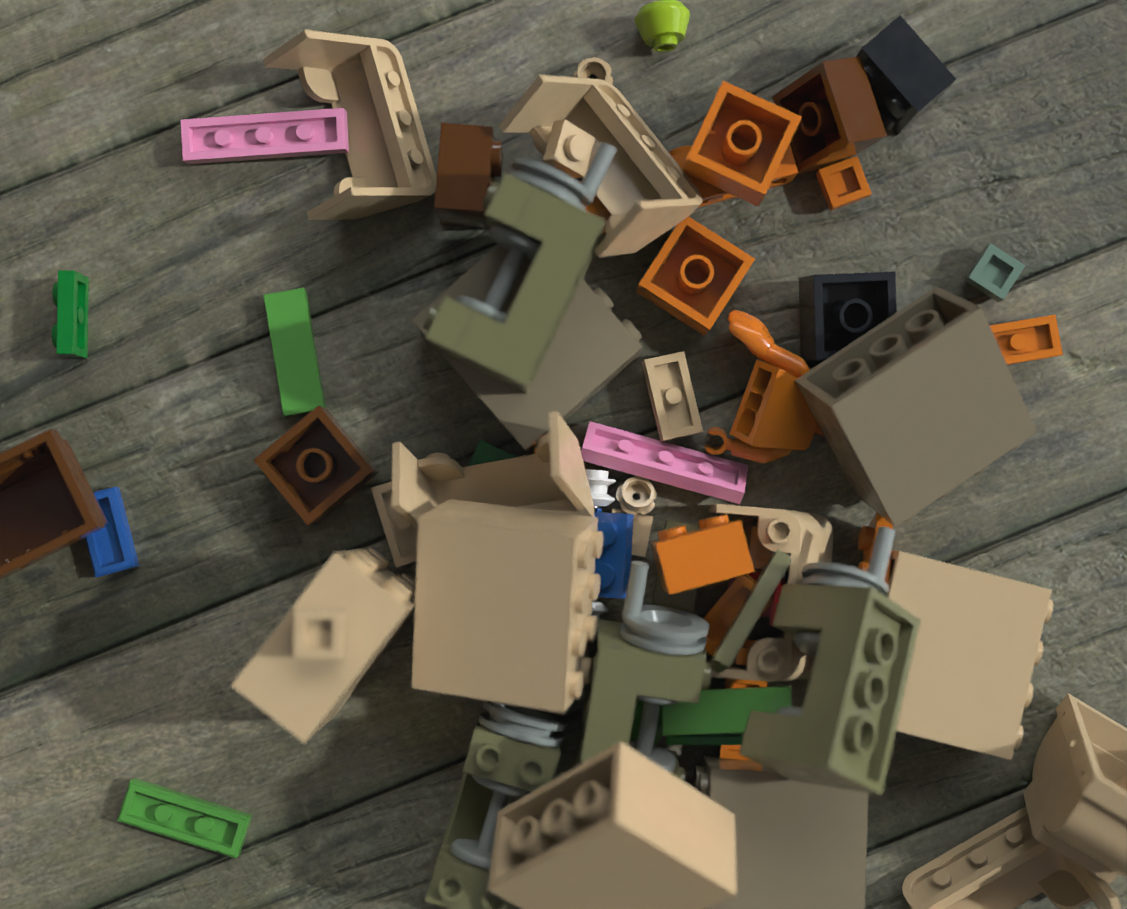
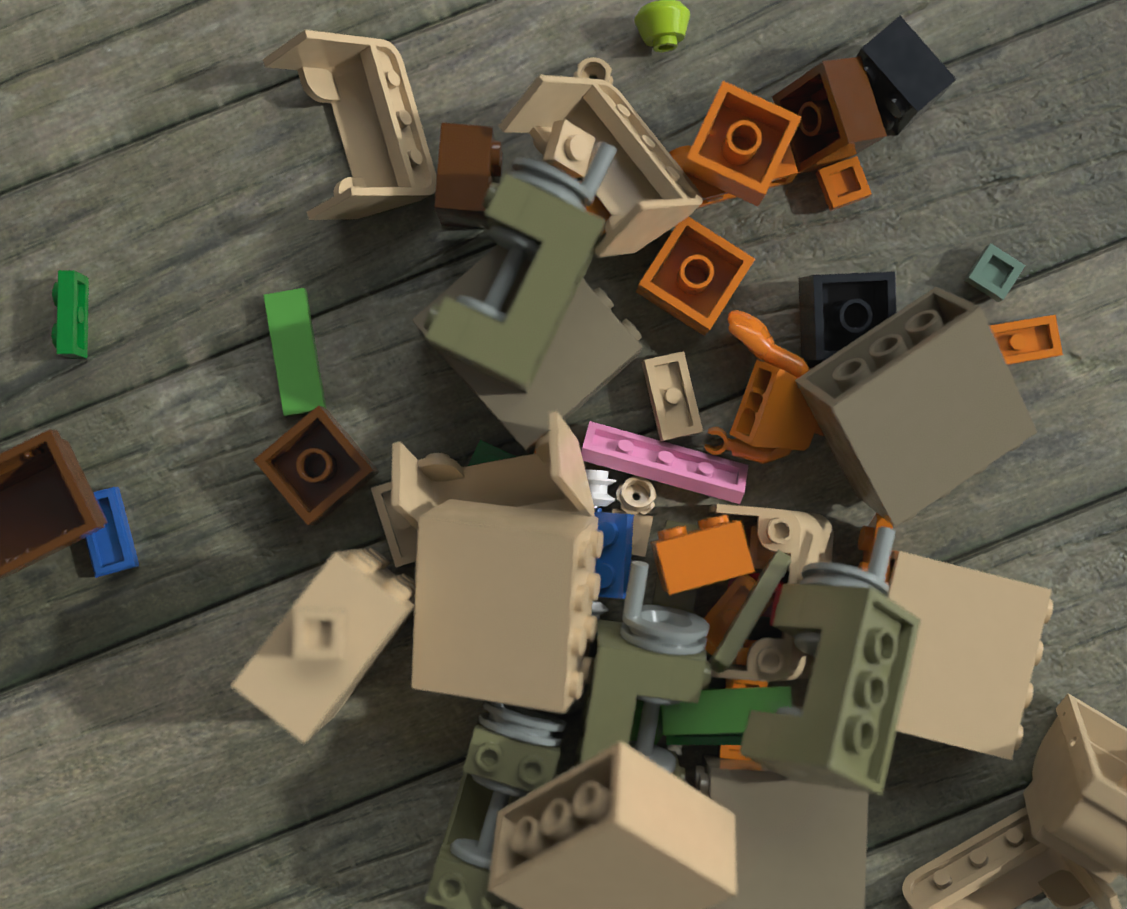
bright green tile [117,778,252,858] -> none
bright pink plate [180,108,349,164] -> none

